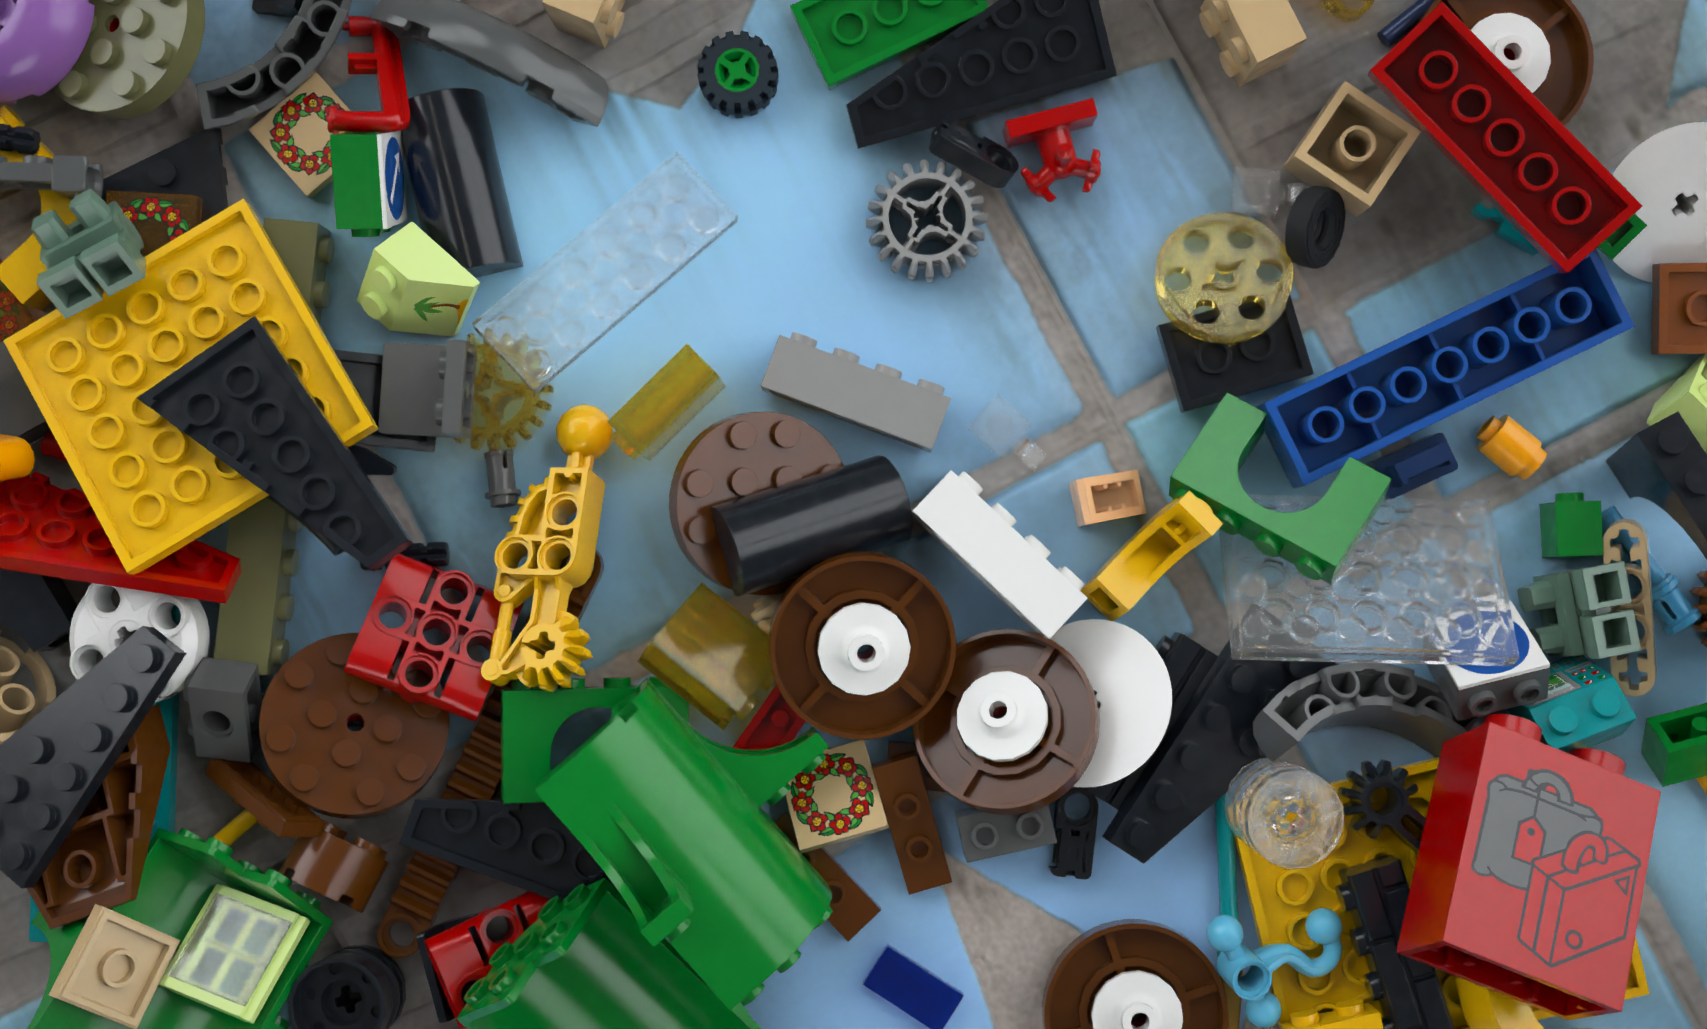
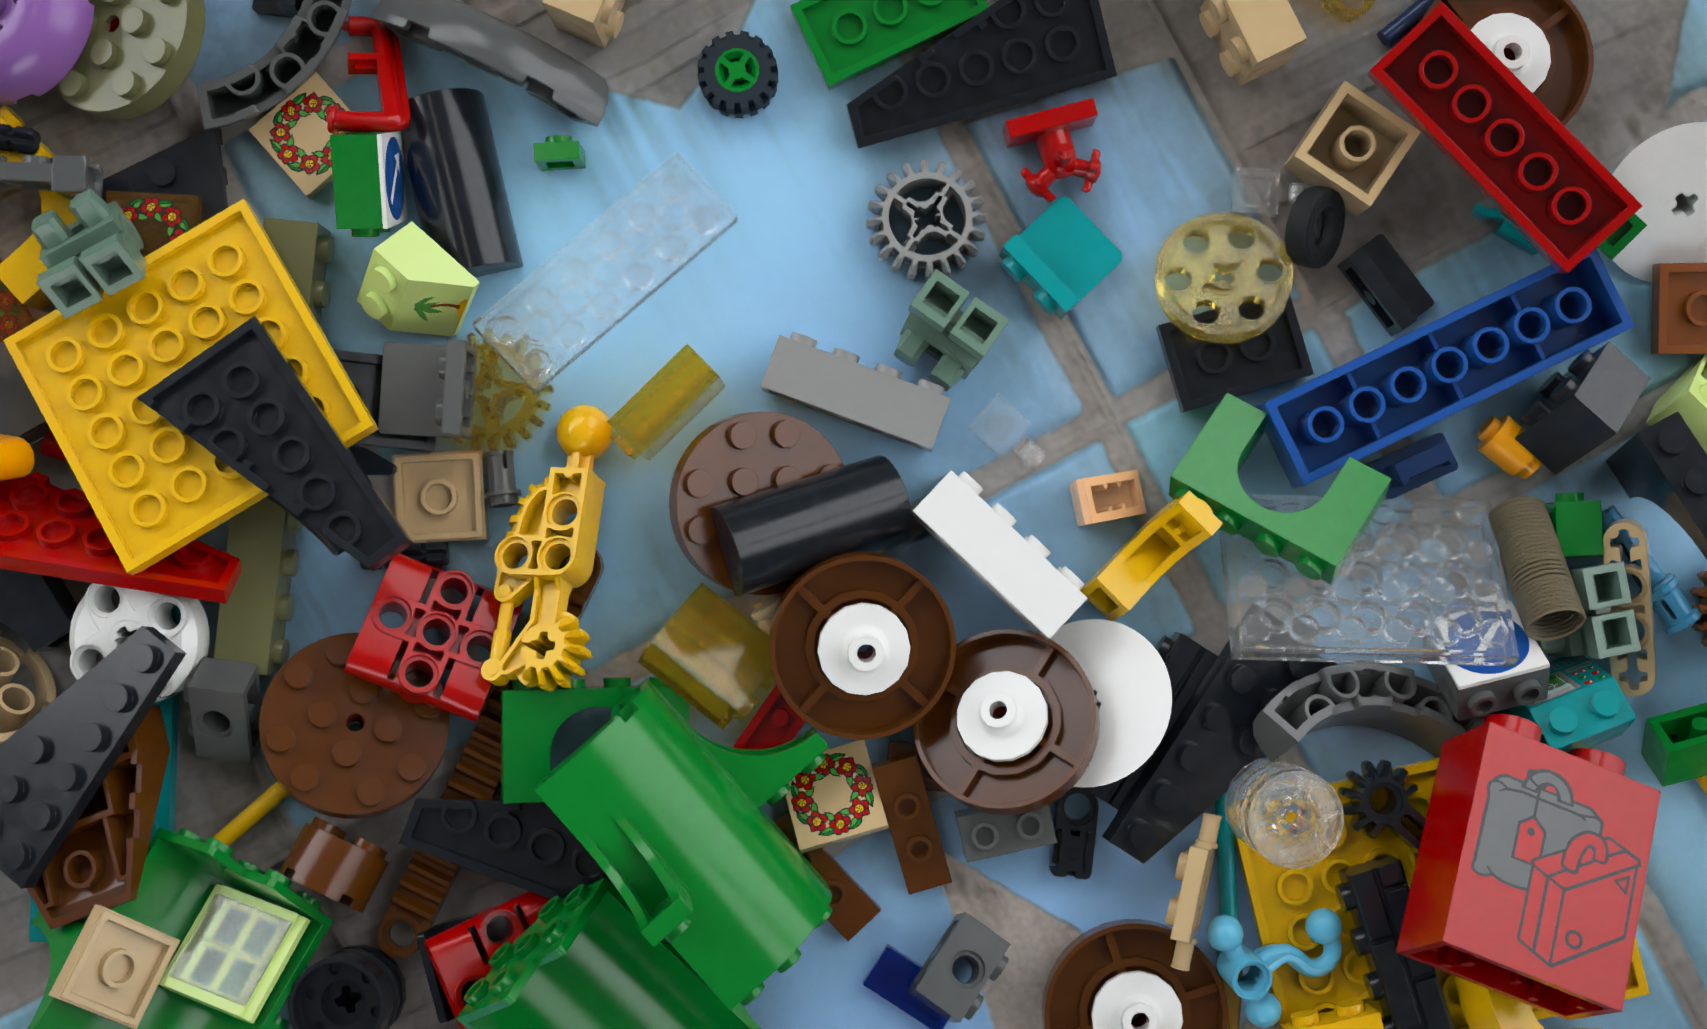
reddish brown plate [205,759,323,837] -> none
black piece [929,115,1019,188] -> none
none -> tan tile [392,450,489,543]
none -> green plate [533,135,586,171]
none -> sand green hips [894,269,1010,392]
none -> dark grey brick [907,912,1011,1023]
none -> teal bracket [999,196,1122,320]
none -> tan plate [1165,812,1222,971]
none -> black panel [1337,234,1434,336]
none -> dark tan piece [1487,496,1586,641]
none -> black brick [1515,342,1651,475]

